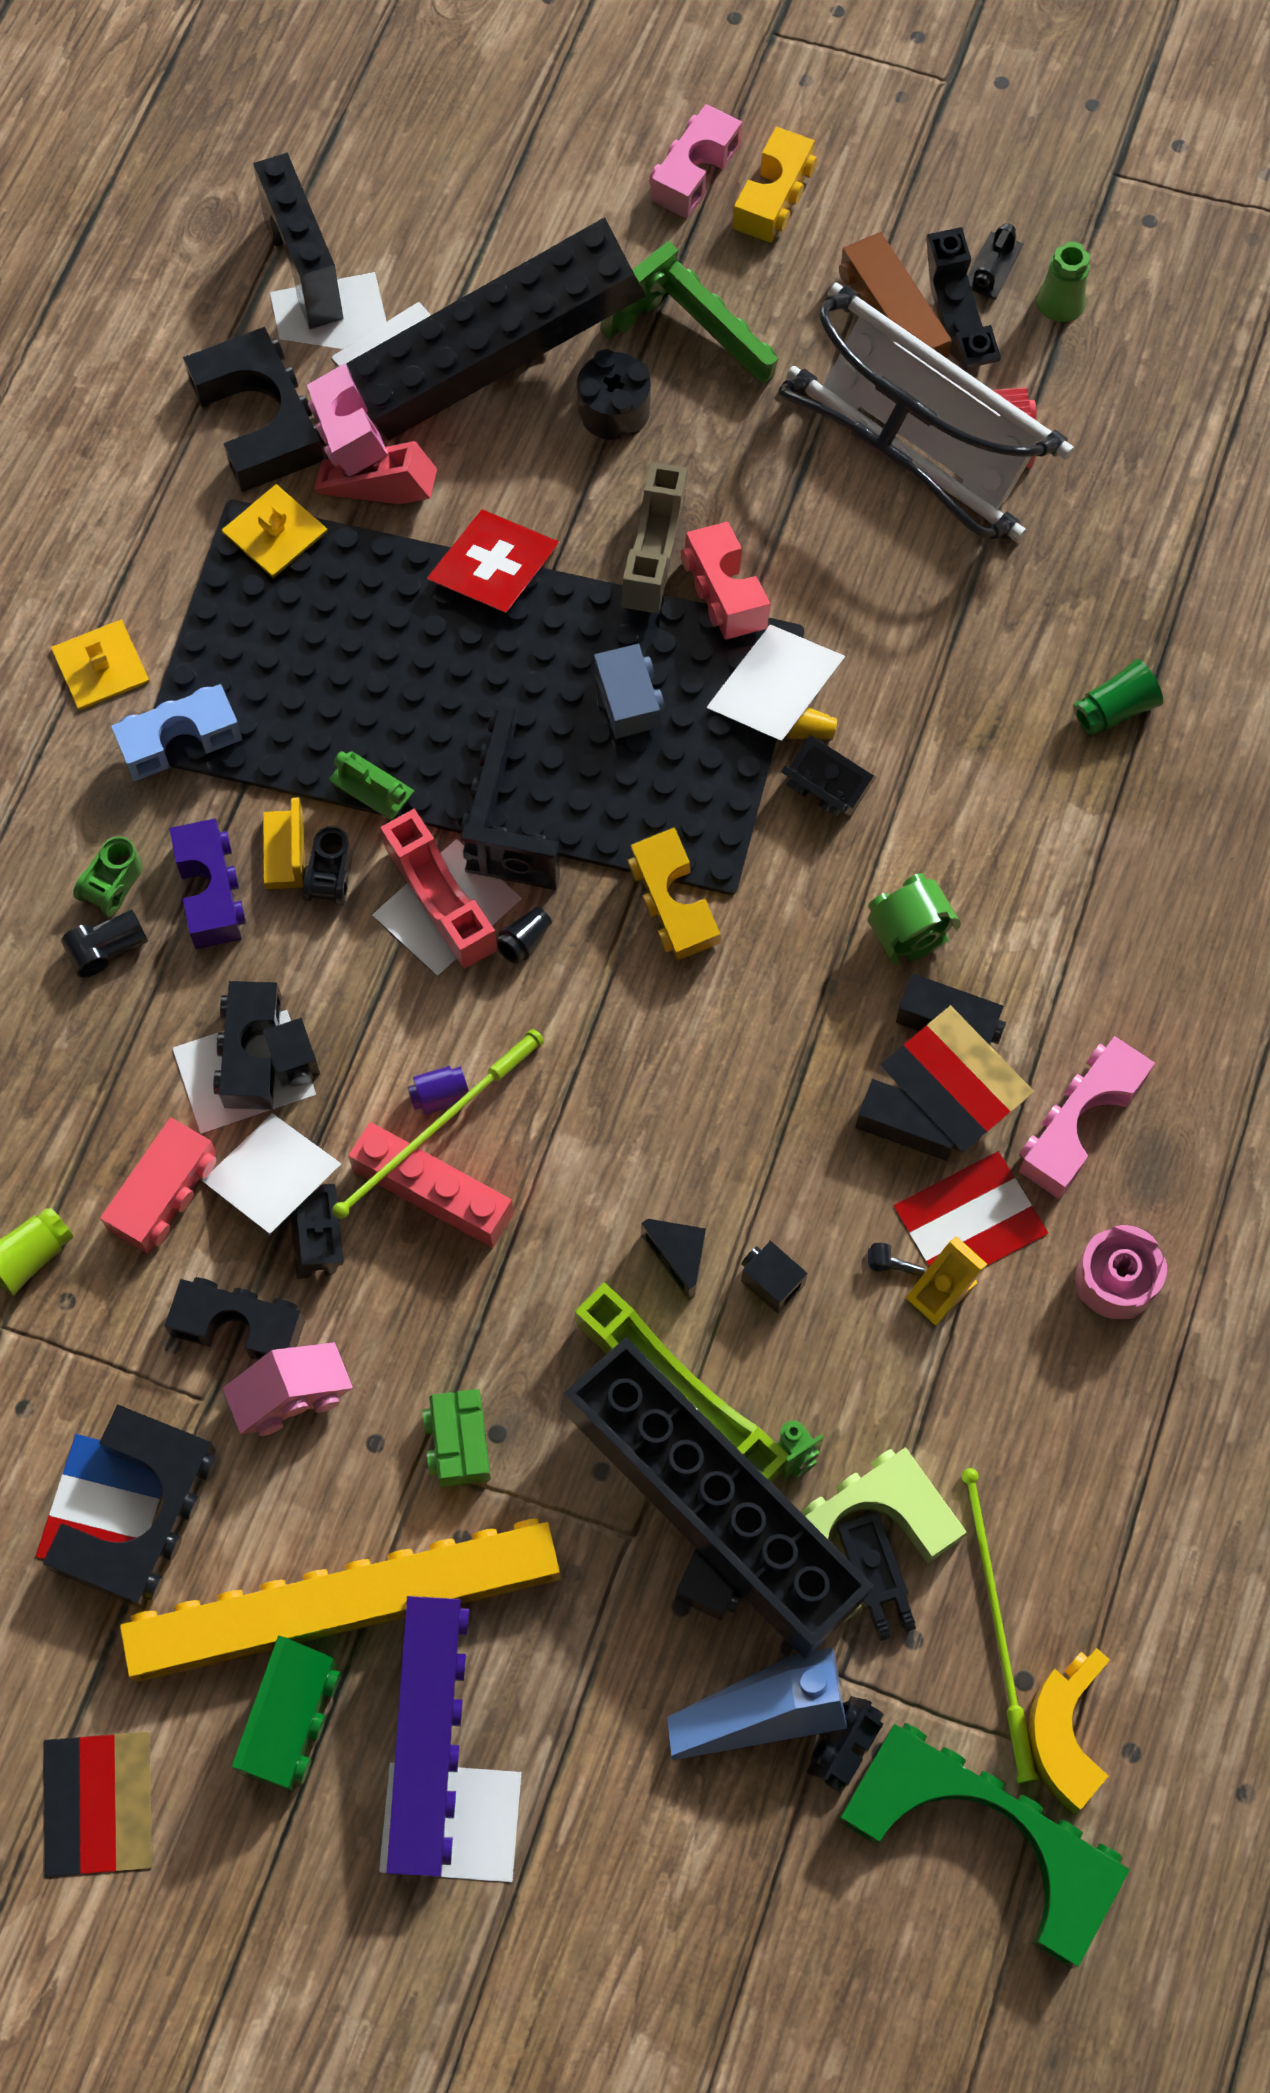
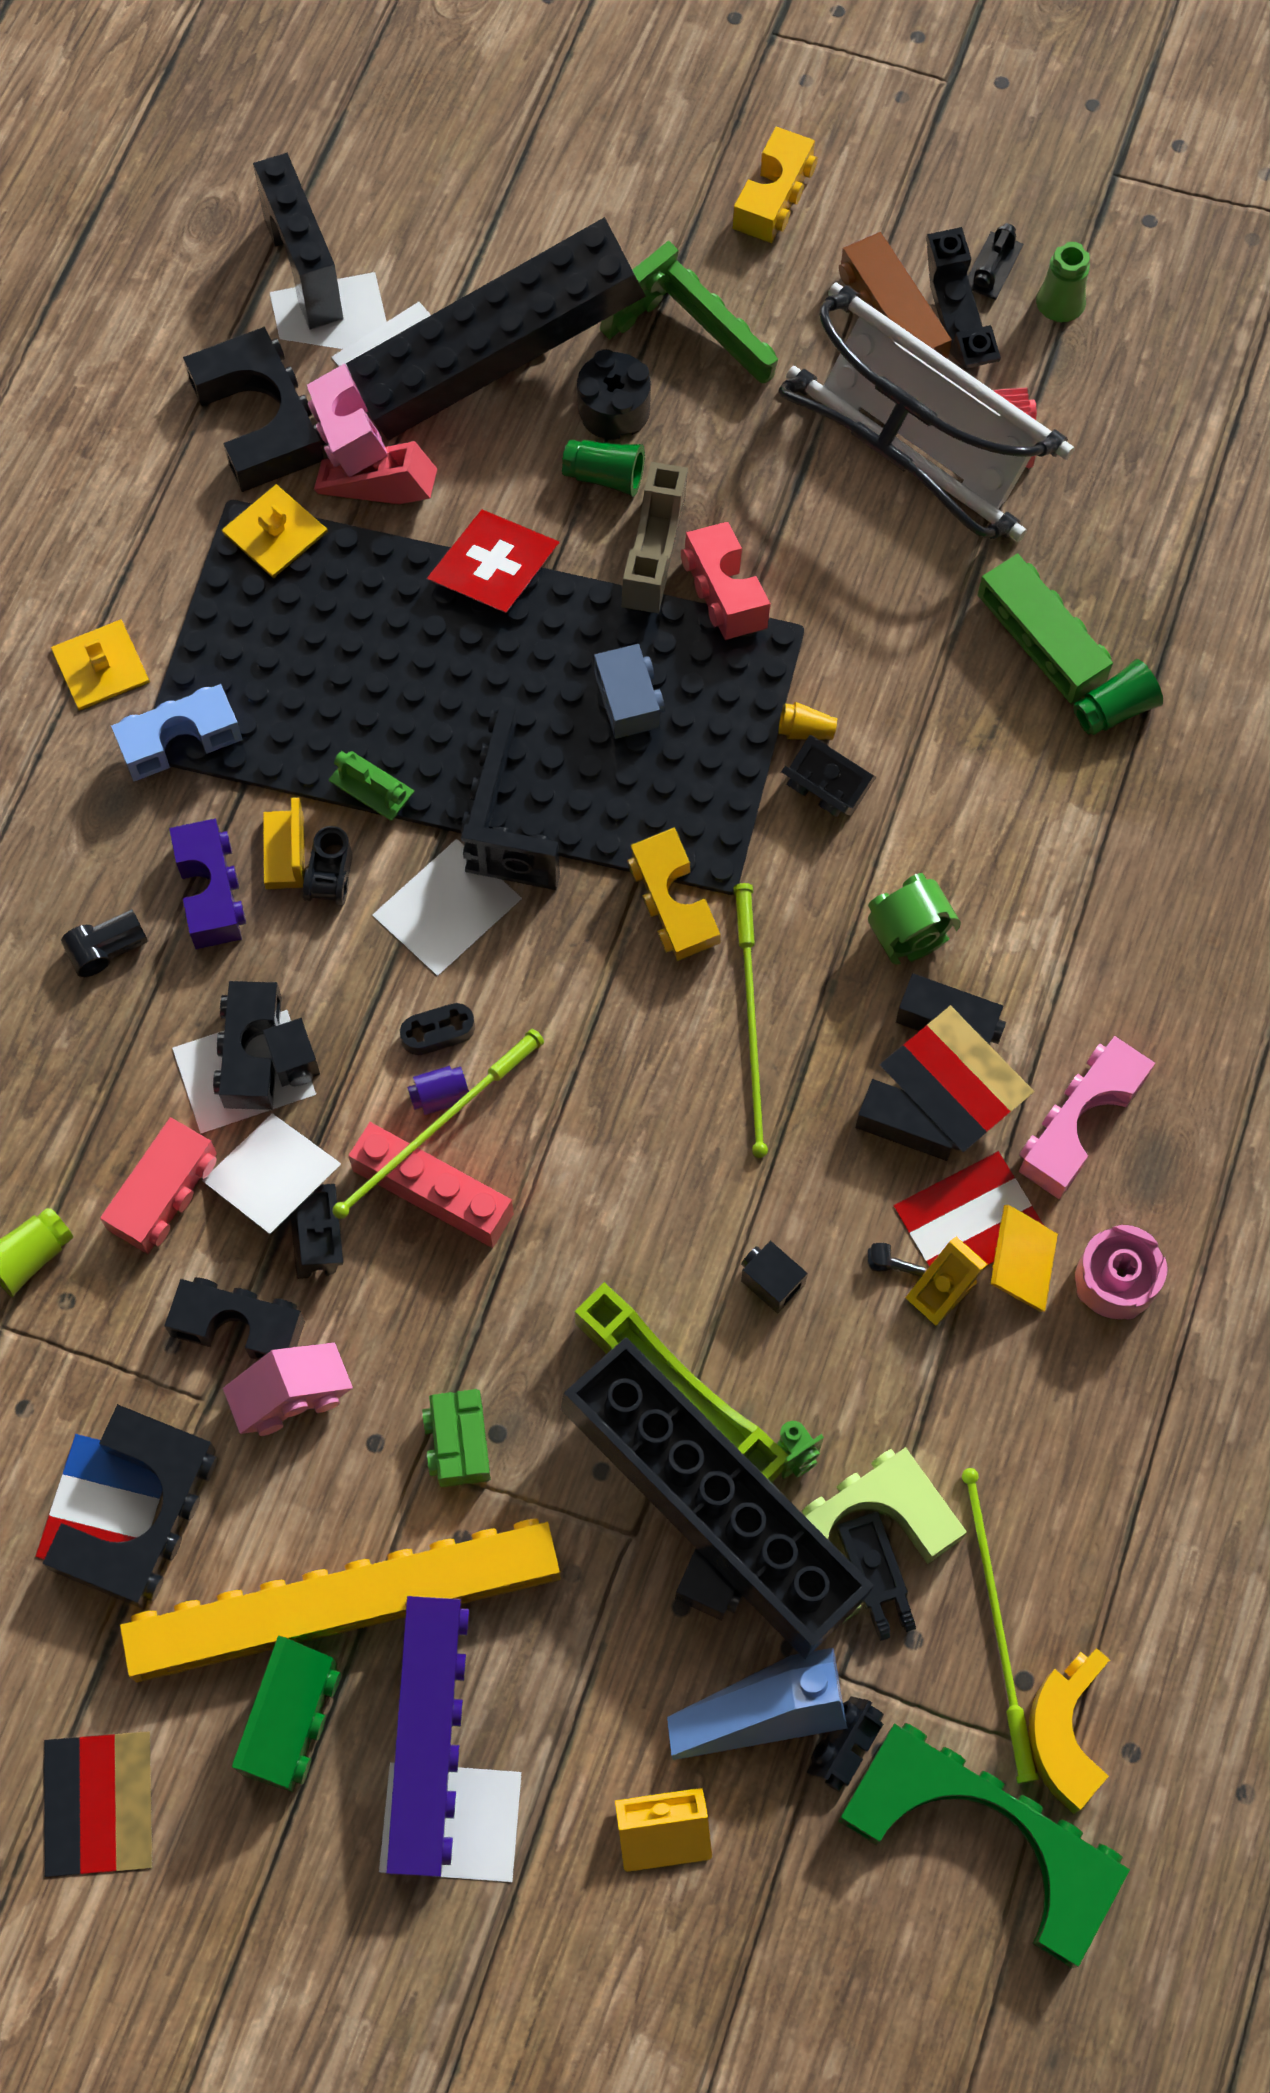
bright green piece [73,836,143,917] -> none
coral arch [380,809,498,969] -> none
black cone [496,907,552,964] -> none
black slope [641,1219,706,1300] -> none
bright pink arch [649,104,742,219] -> none
white sticker [706,625,845,741] -> none
none -> black beam [400,1003,475,1055]
none -> green plant [562,440,645,497]
none -> yellow panel [615,1788,712,1872]
none -> lime piece [733,883,768,1158]
none -> bright green brick [977,553,1113,705]
none -> yellow piece [991,1205,1058,1312]

